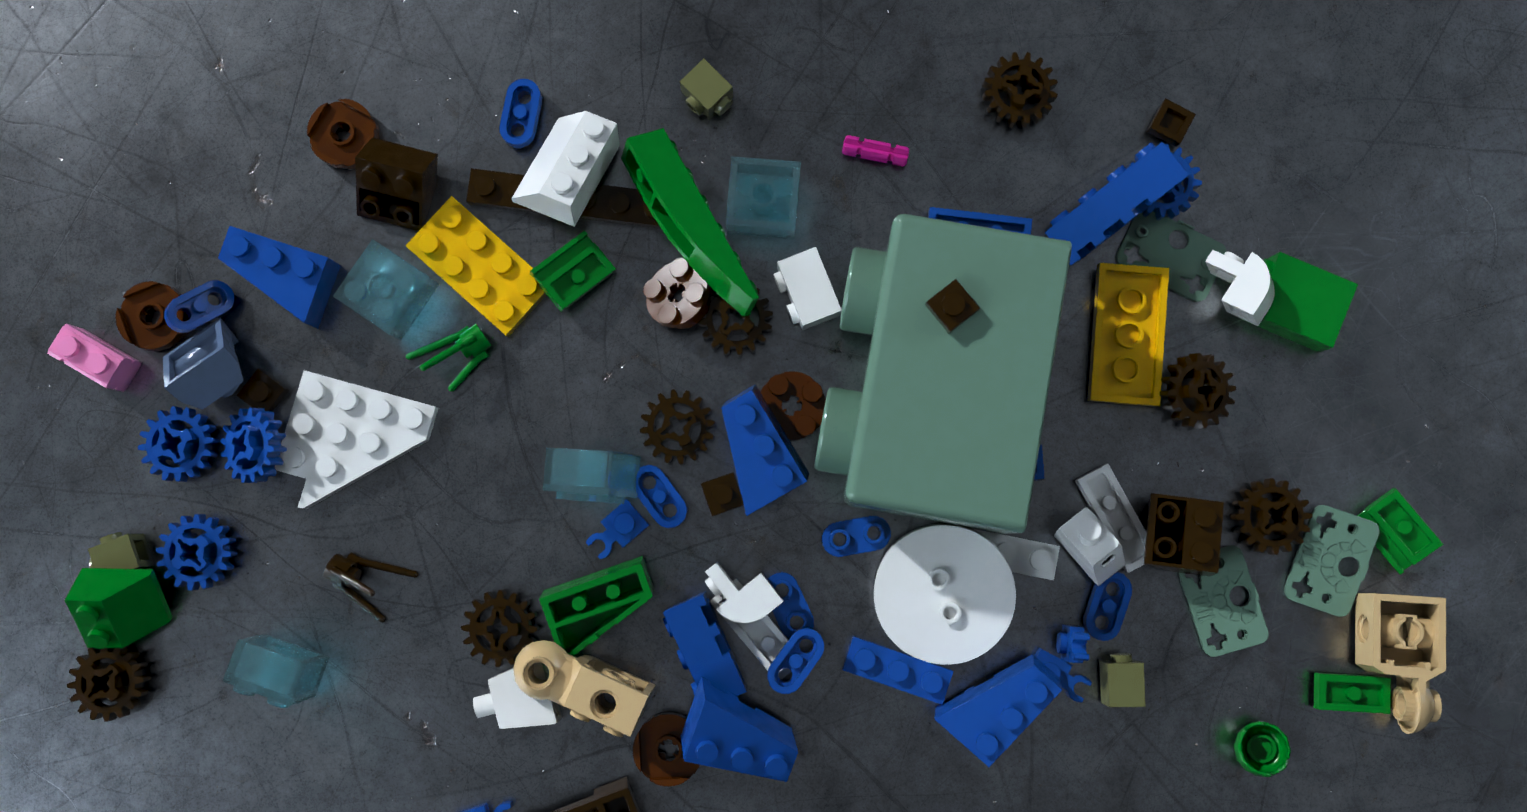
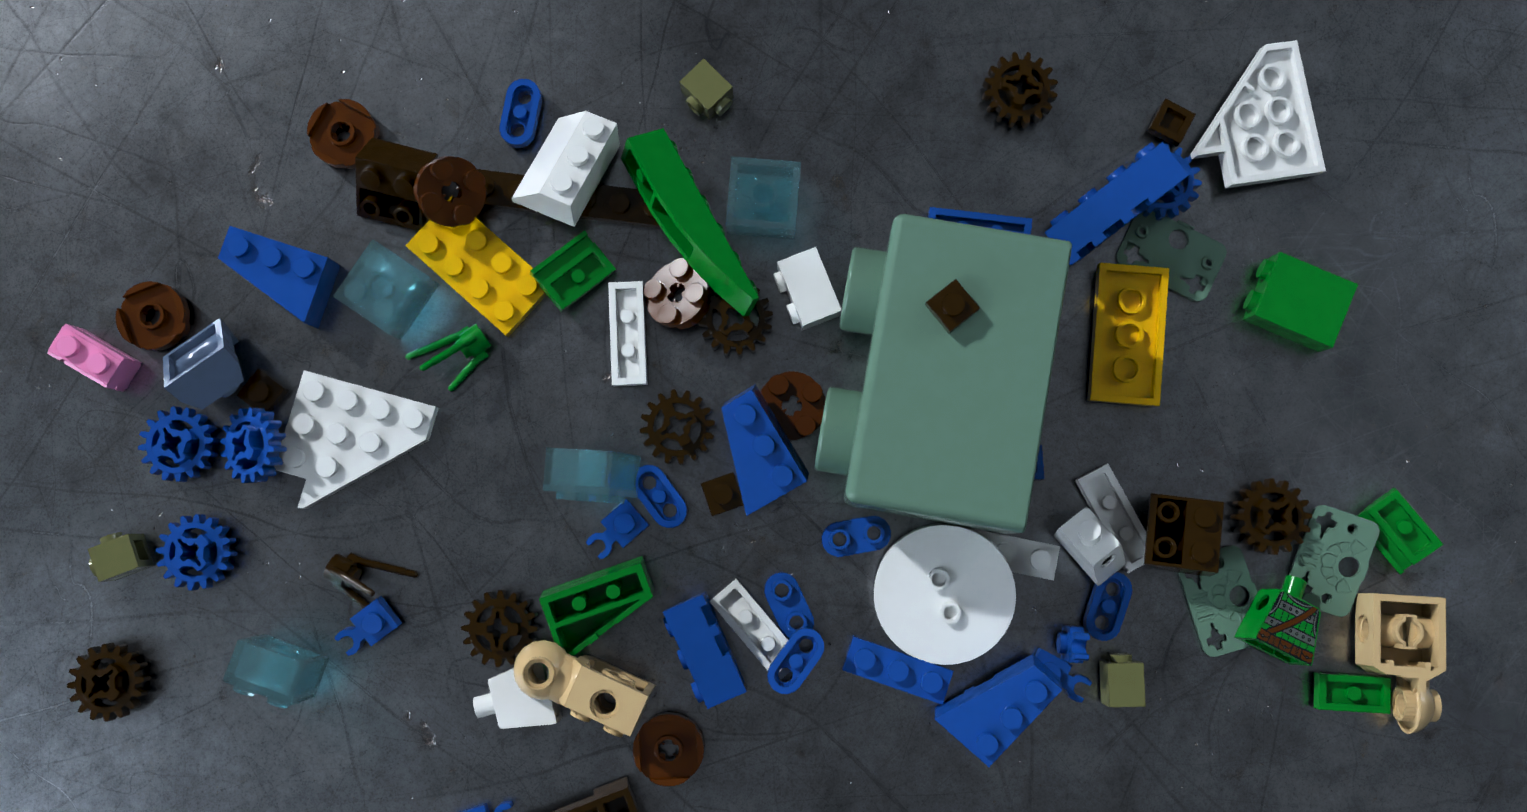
green slope [64,568,173,649] -> none
blue plate [164,280,234,333] -> none
blue wedge [680,676,798,782] -> none
white brick [705,562,783,623] -> none
dark pink axle [842,135,909,167] -> none
dark brown gear [1160,353,1236,429] -> none
white brick [1205,250,1275,326] -> none
green hair [1234,721,1291,777] -> none
none -> blue plate [335,596,402,656]
none -> reddish brown plate [414,156,486,227]
none -> white plate [608,281,648,387]
none -> white wing [1190,40,1326,189]
none -> torso [1234,575,1321,666]

